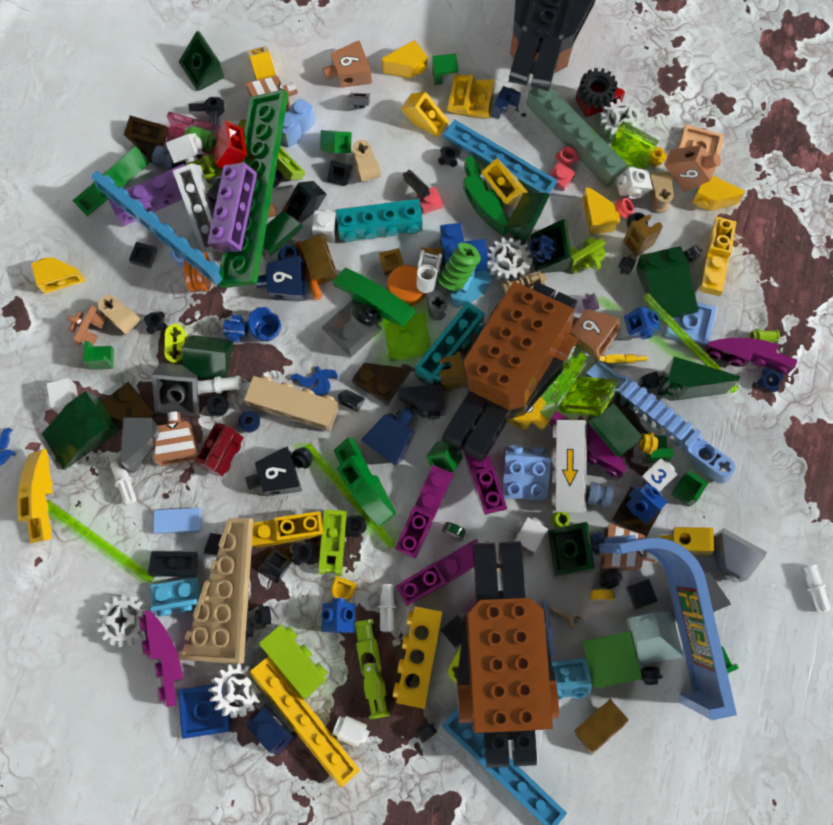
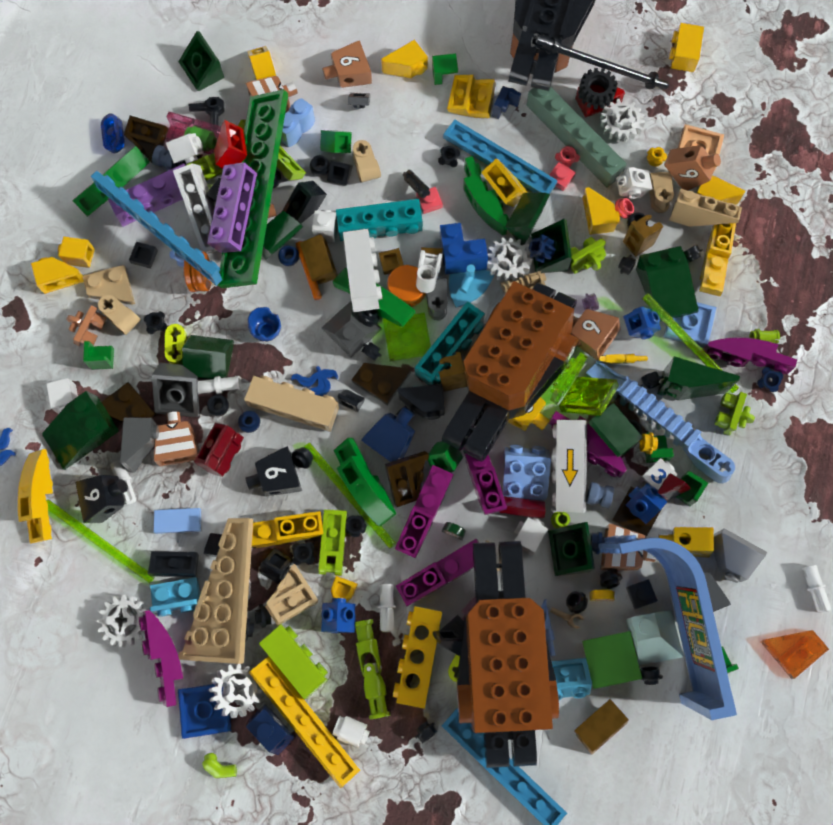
blue gear [223,314,248,342] -> none
dark blue torso [256,256,306,301] -> none
yellow slope [400,92,449,137] -> none
bright green piece [438,243,481,291] -> none
clear neon green plate [610,121,659,170] -> none
none -> yellow brick [58,236,95,268]
none -> black torso [75,475,128,523]
none -> tan wing [83,265,135,305]
none -> clear blue plate [101,113,125,154]
none -> lime arm [202,753,237,779]
none -> tan wing [265,564,318,626]
none -> black plate [310,155,330,176]
none -> white brick [343,229,382,312]
none -> black plate [361,342,382,361]
none -> dark brown wing [385,451,429,507]
none -> black slope [433,630,463,656]
none -> dark red tile [499,496,546,519]
none -> black bar [531,33,669,90]
none -> black plate [566,591,588,614]
none -> dark red slope [658,473,691,501]
none -> yellow brick [669,23,704,72]
none -> tan slope [669,189,742,227]
none -> lime hips [714,392,755,436]
none -> clear orange wing [761,630,829,679]

